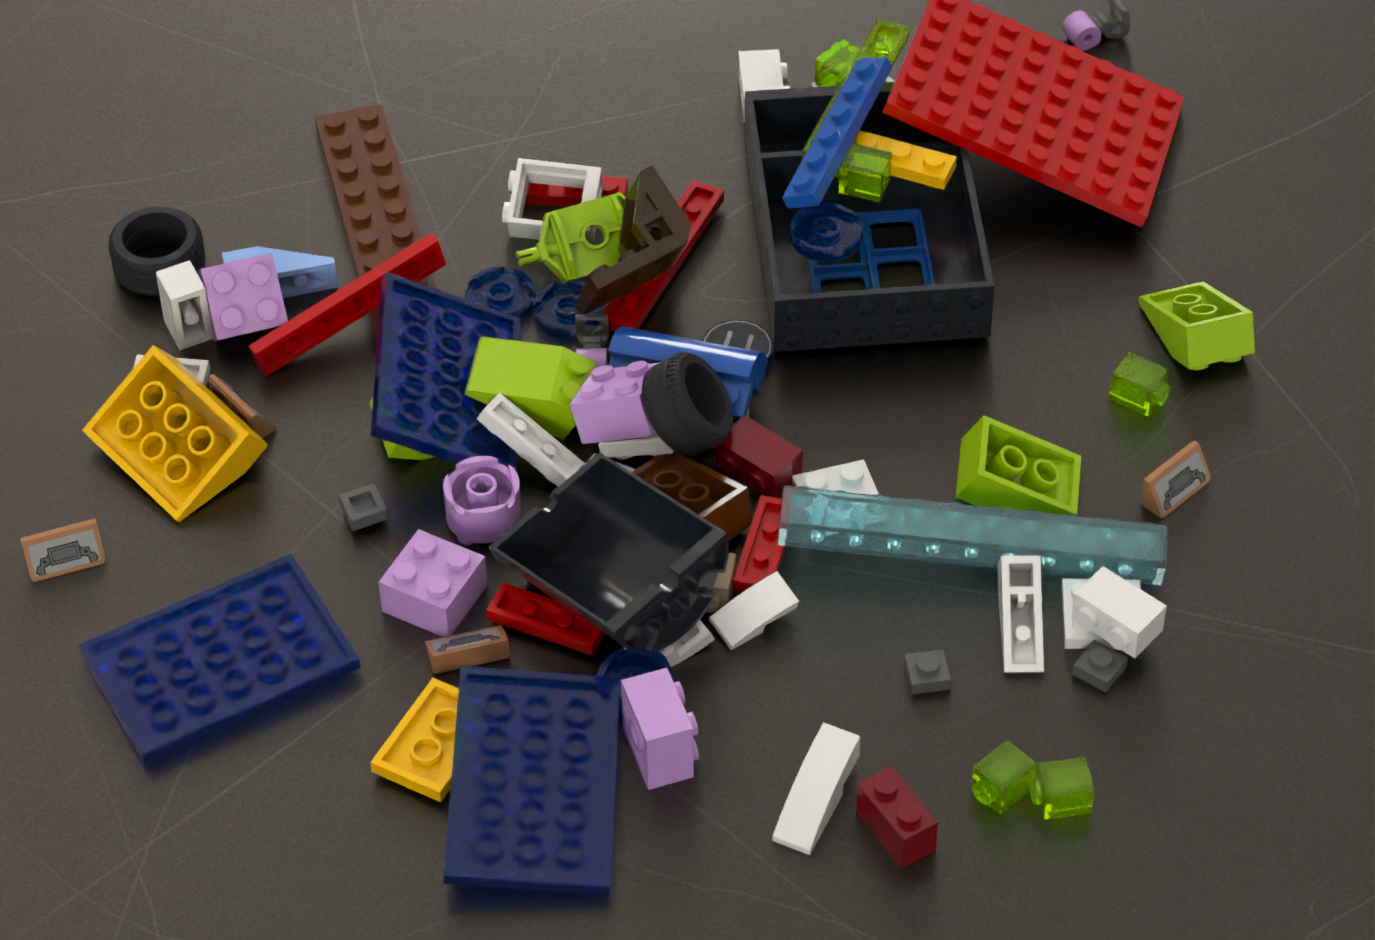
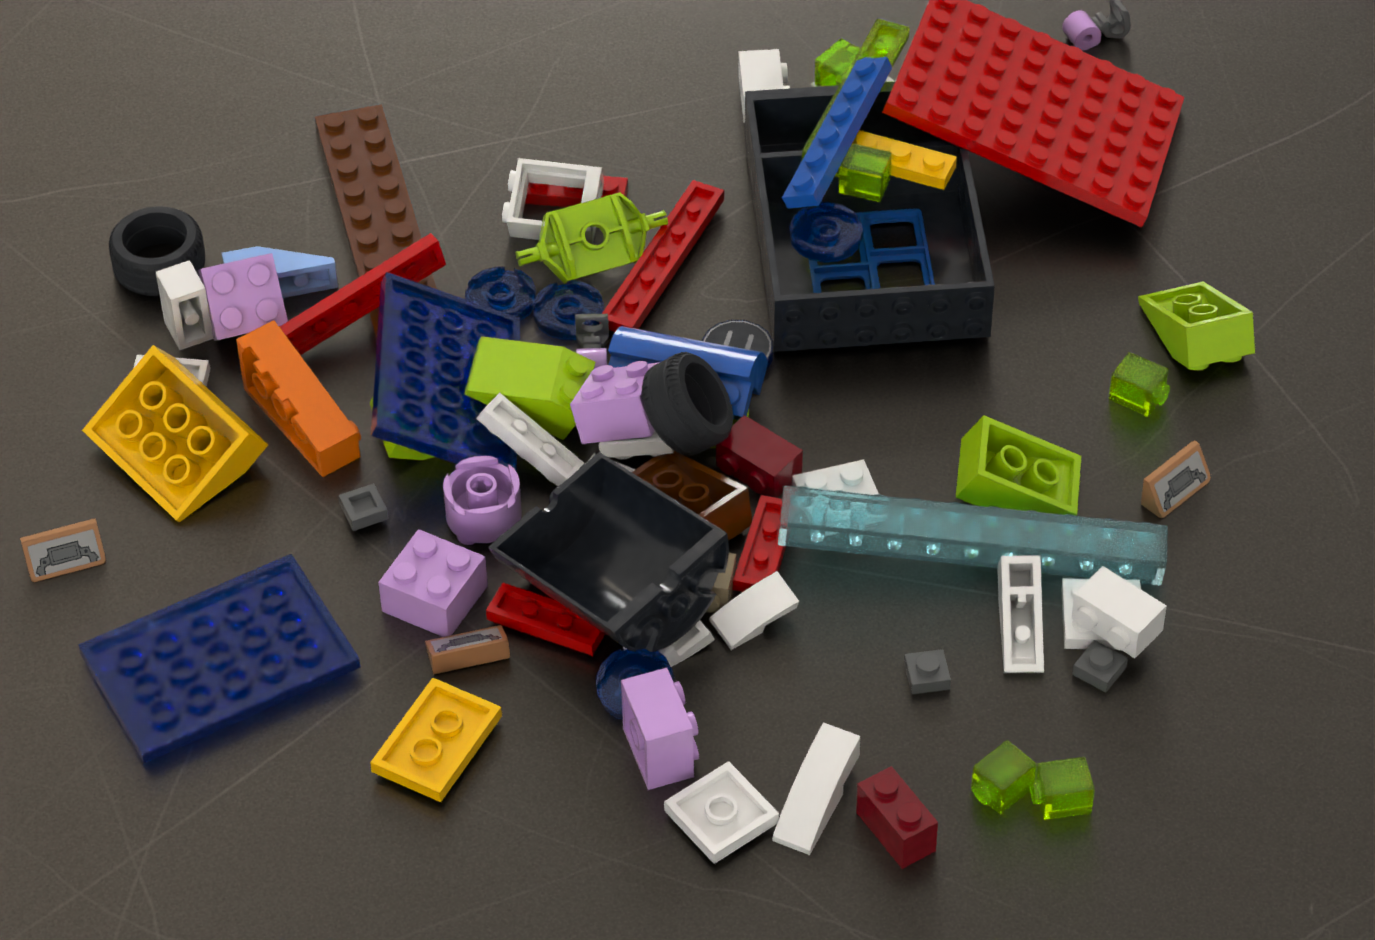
medium nougat slope [208,374,276,438] -> none
clear blue plate [443,666,620,895] -> none
dark brown bracket [574,165,691,314] -> none
none -> orange wedge [236,320,361,477]
none -> white plate [664,761,779,864]

